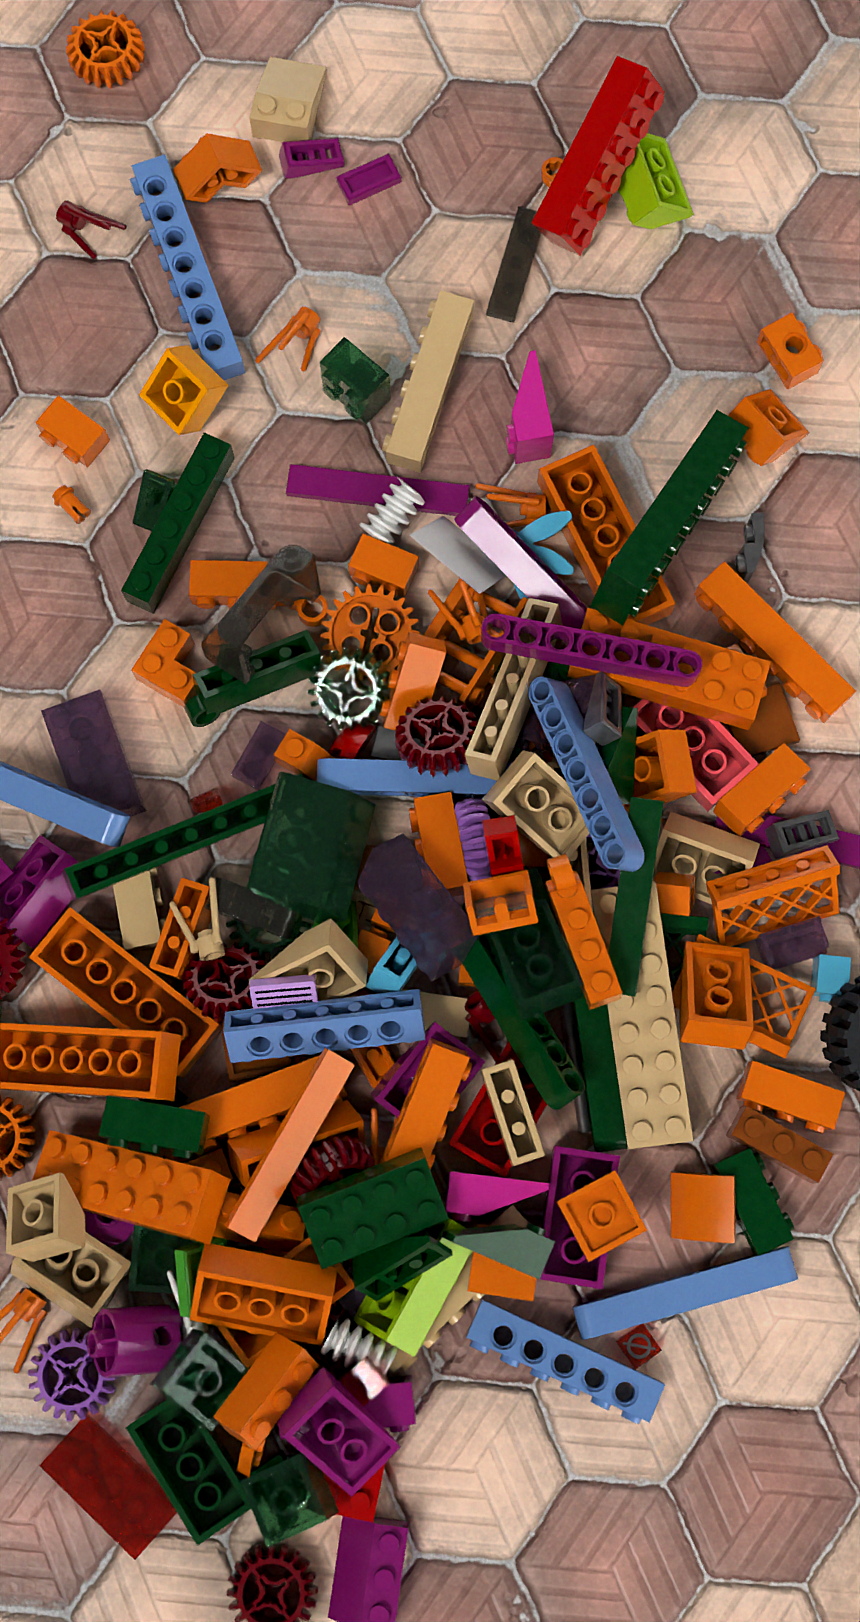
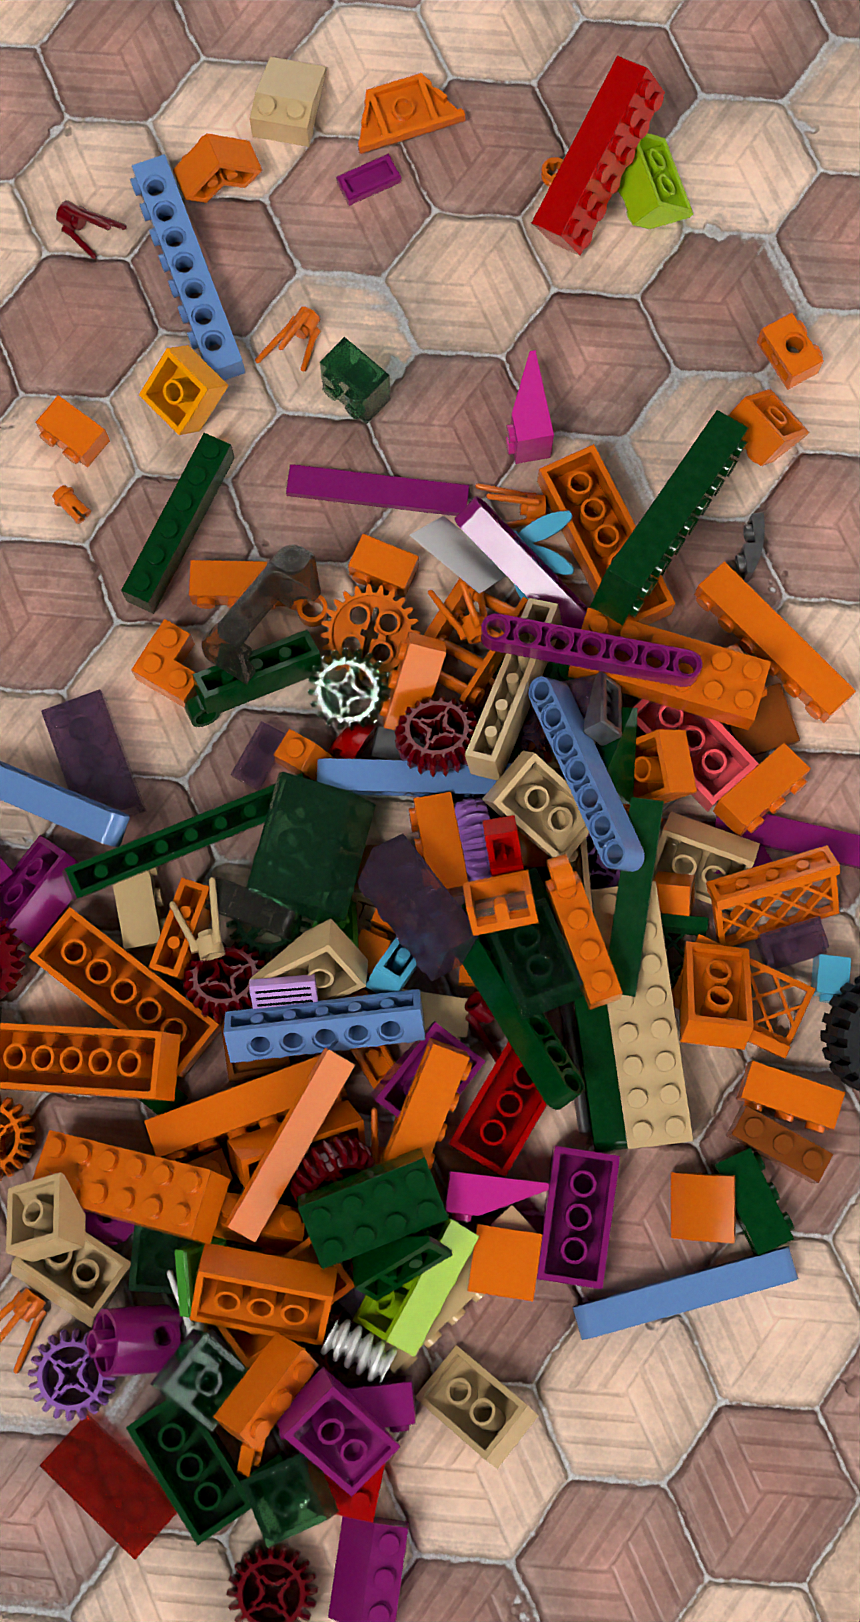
orange gear [66,9,145,89] -> none
dark green brick [99,1095,210,1160] -> none
clear green slope [132,469,176,531] -> none
clear red tile [189,788,224,813] -> none
magenta slope [279,138,345,179] -> none
clear red tile [340,1356,389,1407] -> none
white piece [359,477,425,544] -> none
tan brick [382,290,474,473] -> none
dark green slope [442,1223,555,1280] -> none
medium blue brick [466,1299,665,1424] -> none
tan brick [481,1059,545,1167] -> none
clear smoke tile [486,206,542,323] -> none
orange plate [556,1170,647,1262] -> none
clear red tile [616,1324,662,1370] -> none
flat silver slope [765,810,839,859] -> none
none -> orange wing [358,73,466,154]
none -> tan slope [414,1345,539,1469]

